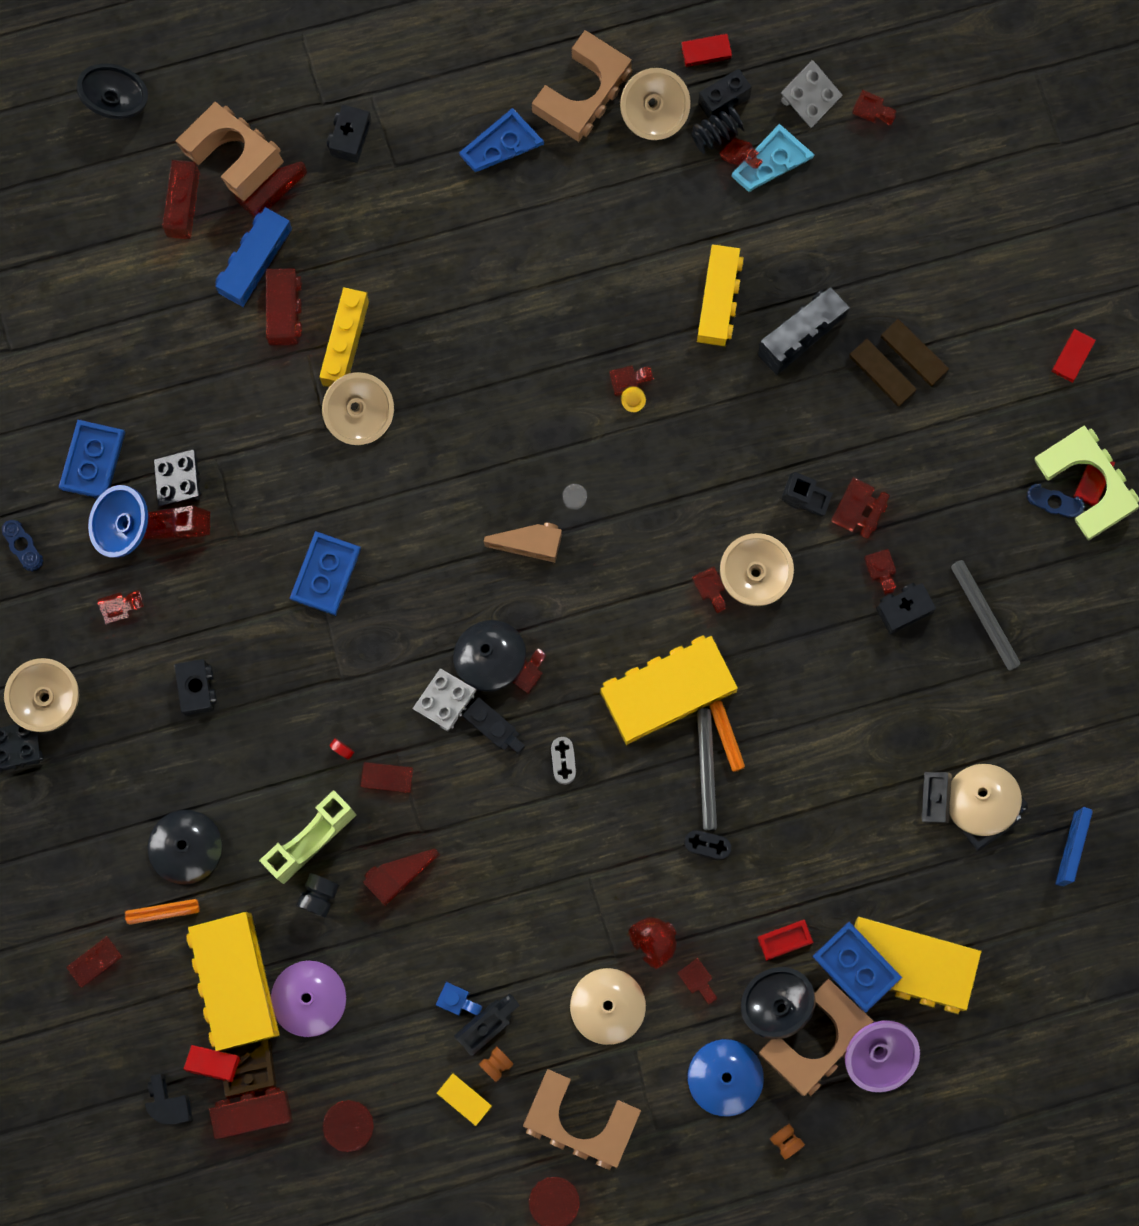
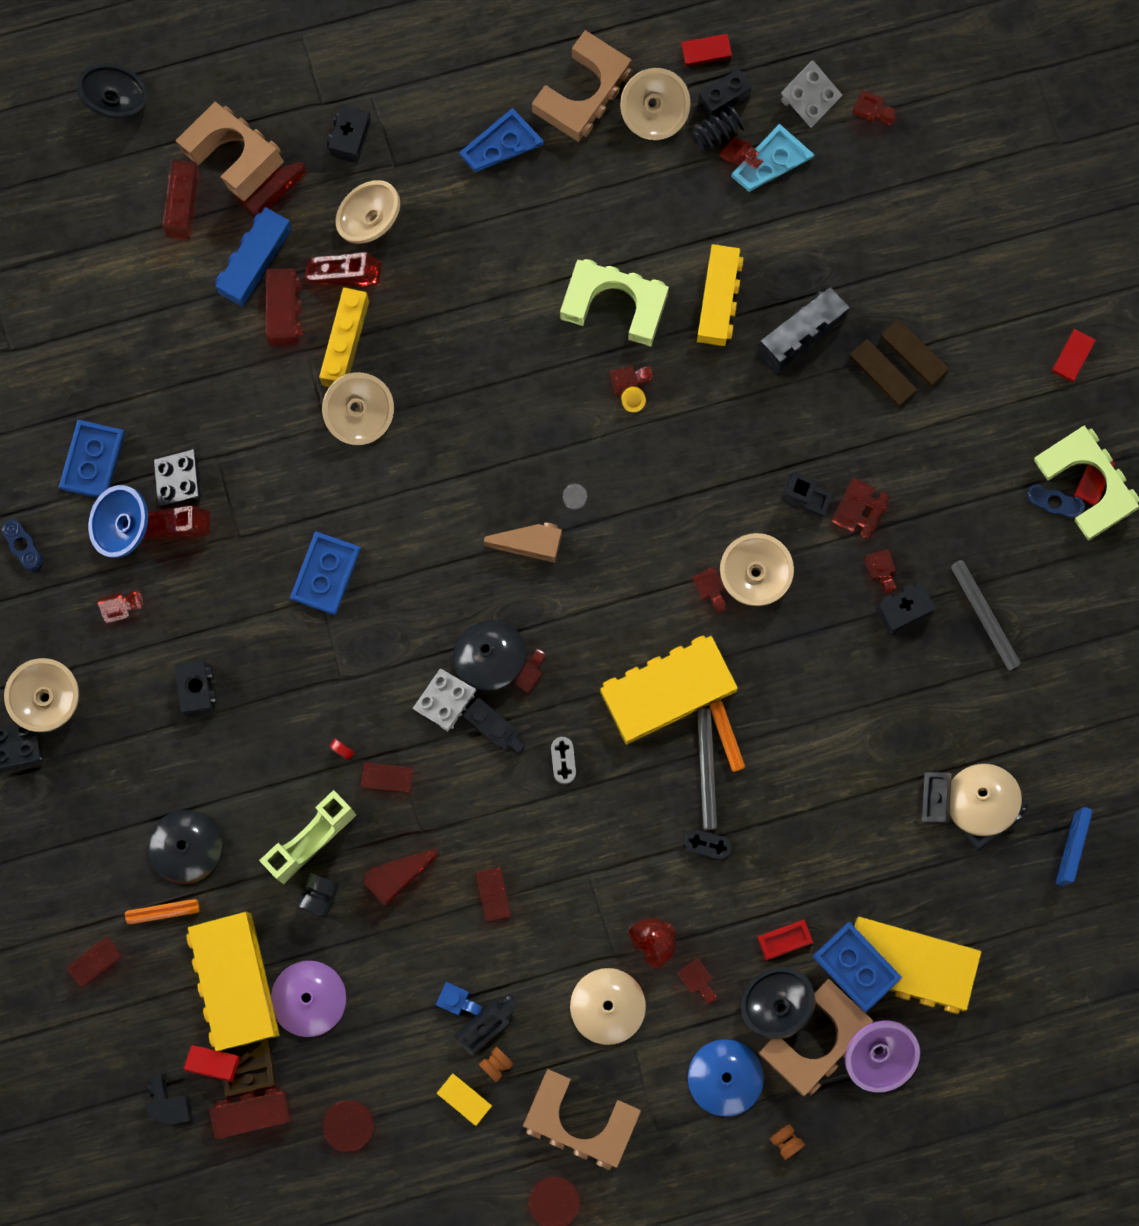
none -> clear red slope [304,253,382,287]
none -> tan dish [336,180,400,244]
none -> clear red plate [476,867,511,922]
none -> yellowish green arch [560,259,669,346]

